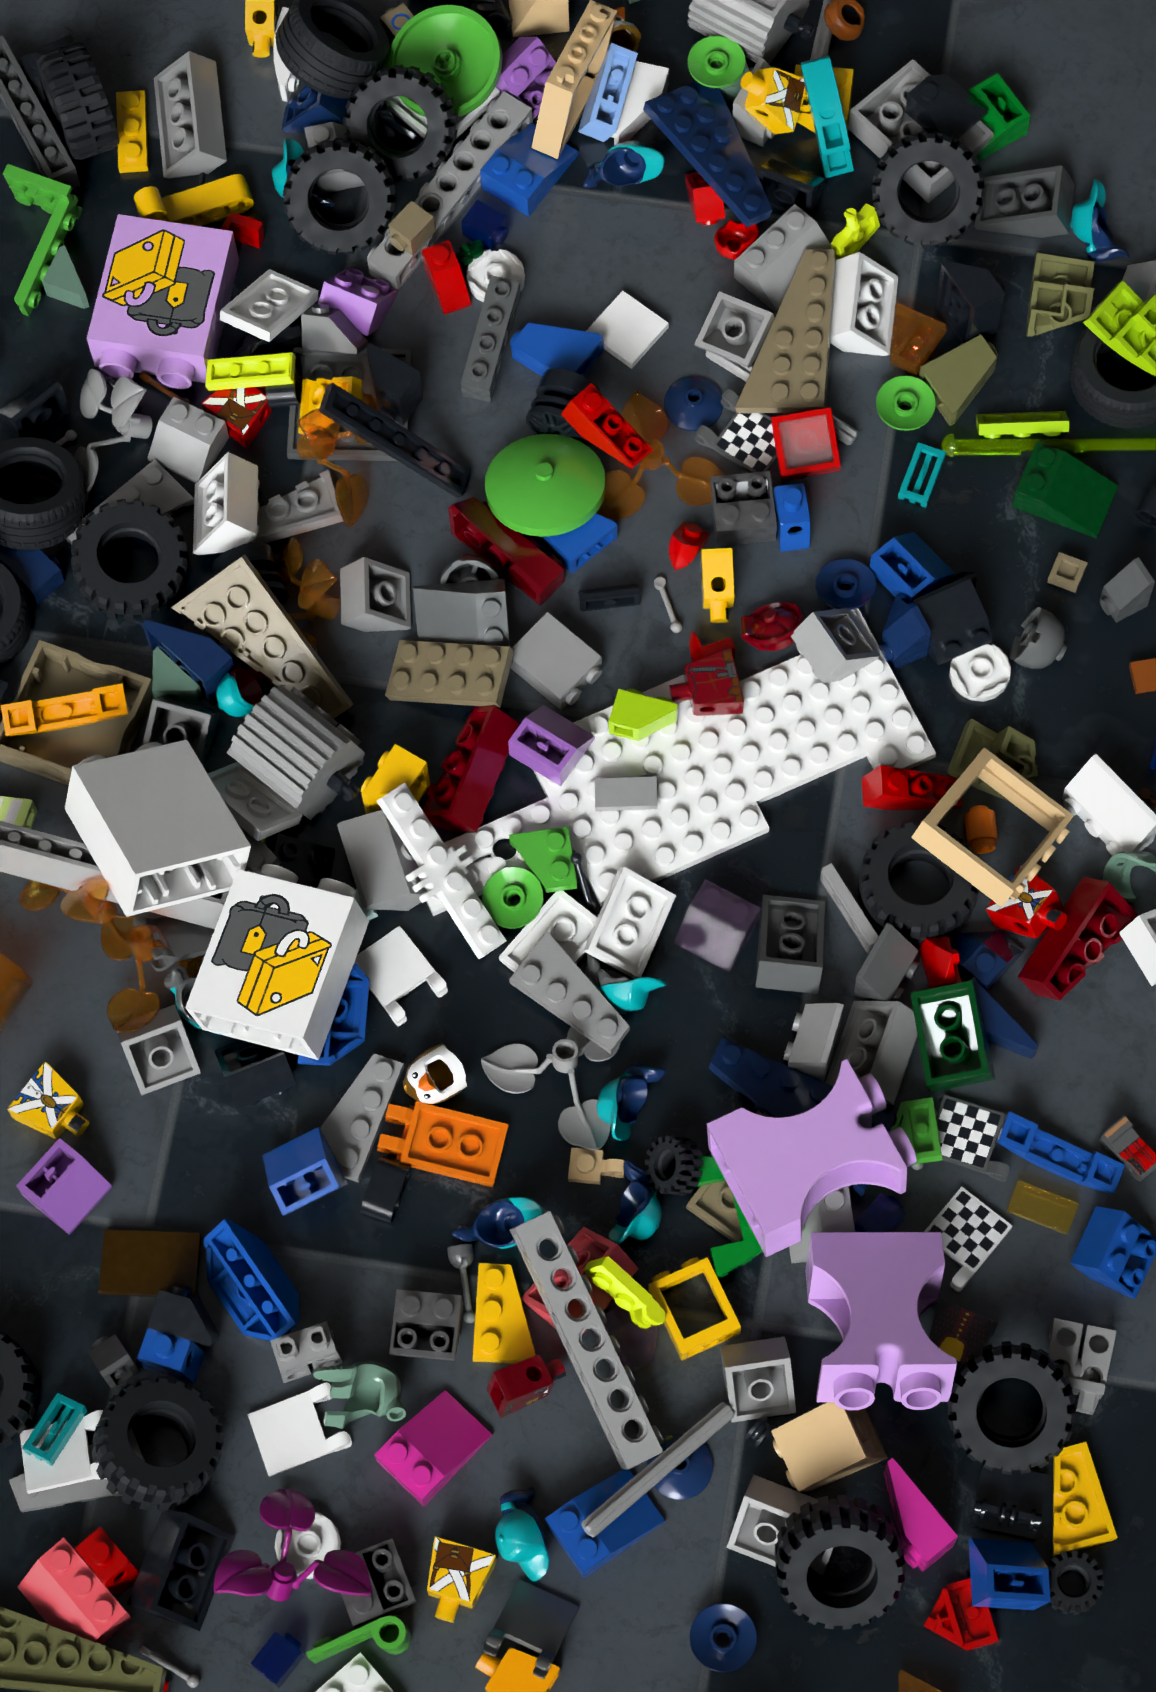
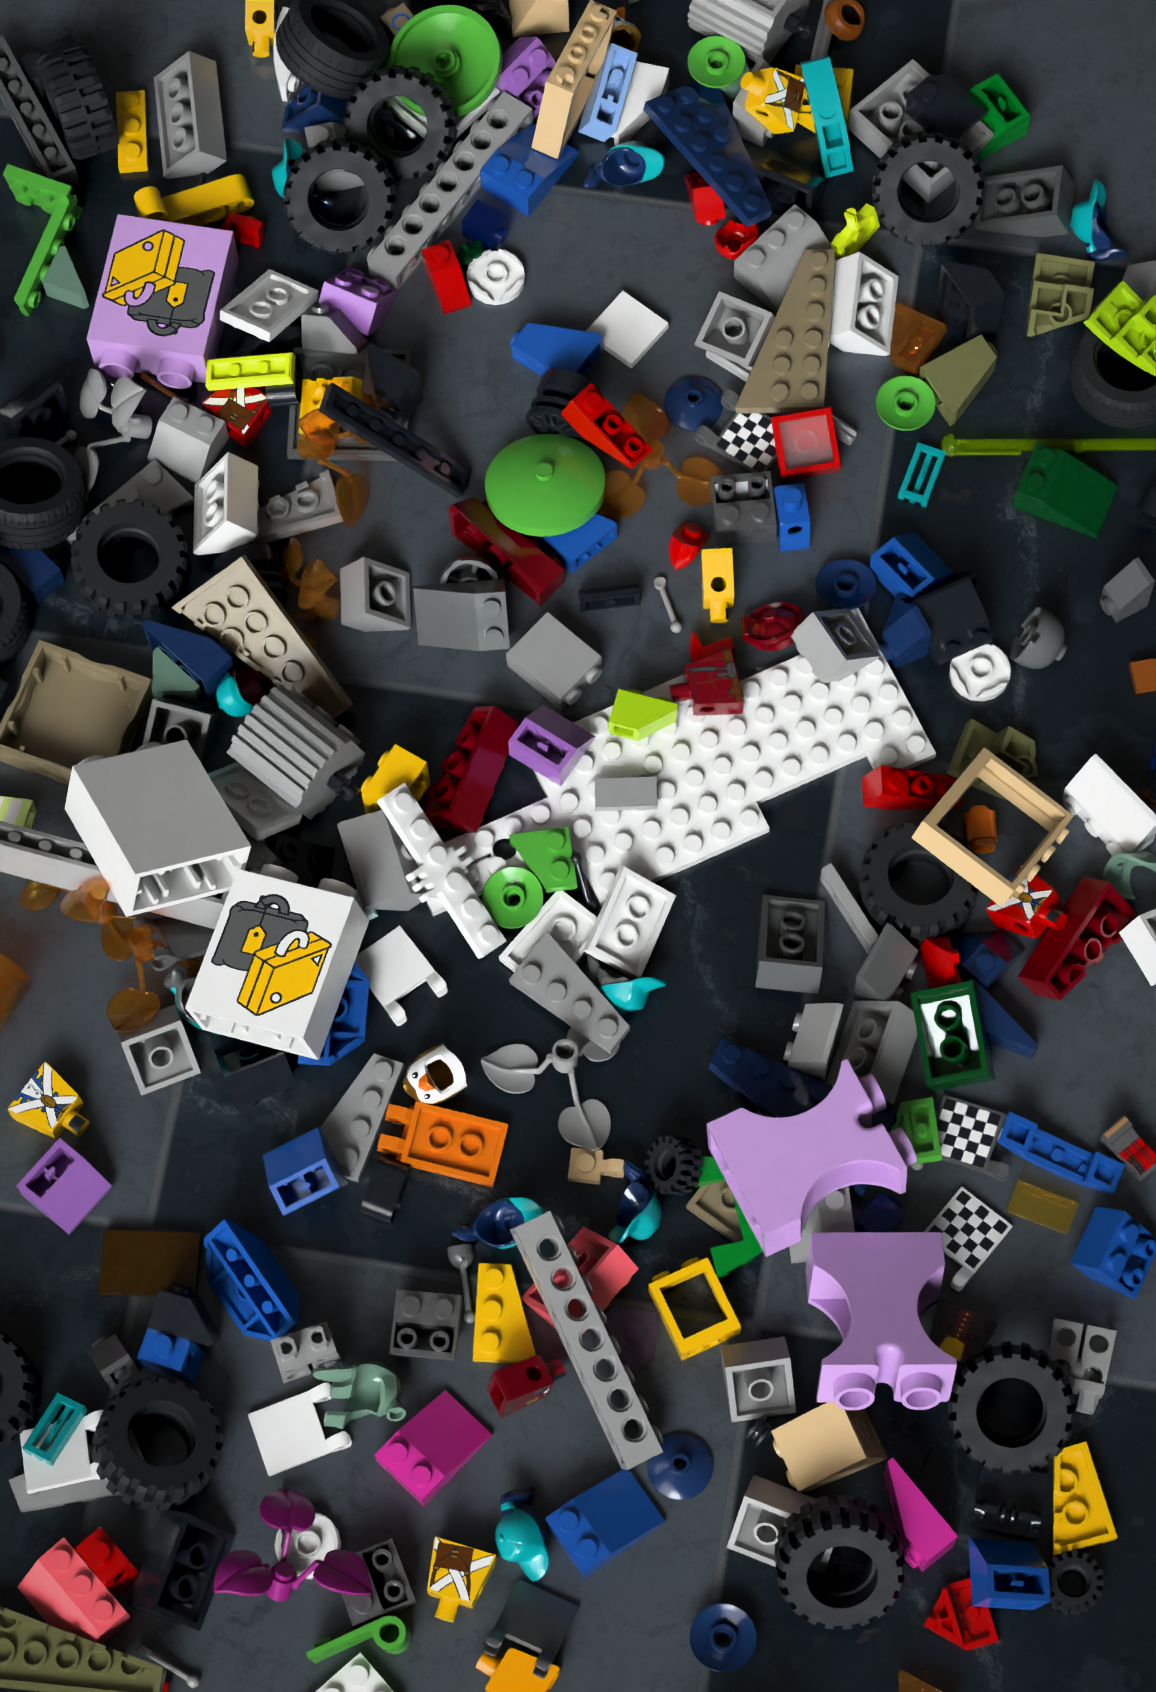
light orange slope [1,683,128,736] -> none
clear blue brick [250,1631,305,1689] -> none
dark tan plate [385,640,514,708] -> none
dark tan brick [388,201,435,256] -> none
dark grey brick [461,275,521,403] -> none
light grey axle [581,1402,734,1537] -> none
neon yellow hinge [583,1256,666,1329] -> none
hair [596,1065,666,1141] -> none
clear purple slope [674,879,760,972] -> none
lime plate [976,411,1069,439] -> none
dark tan plate [1047,552,1088,593] -> none

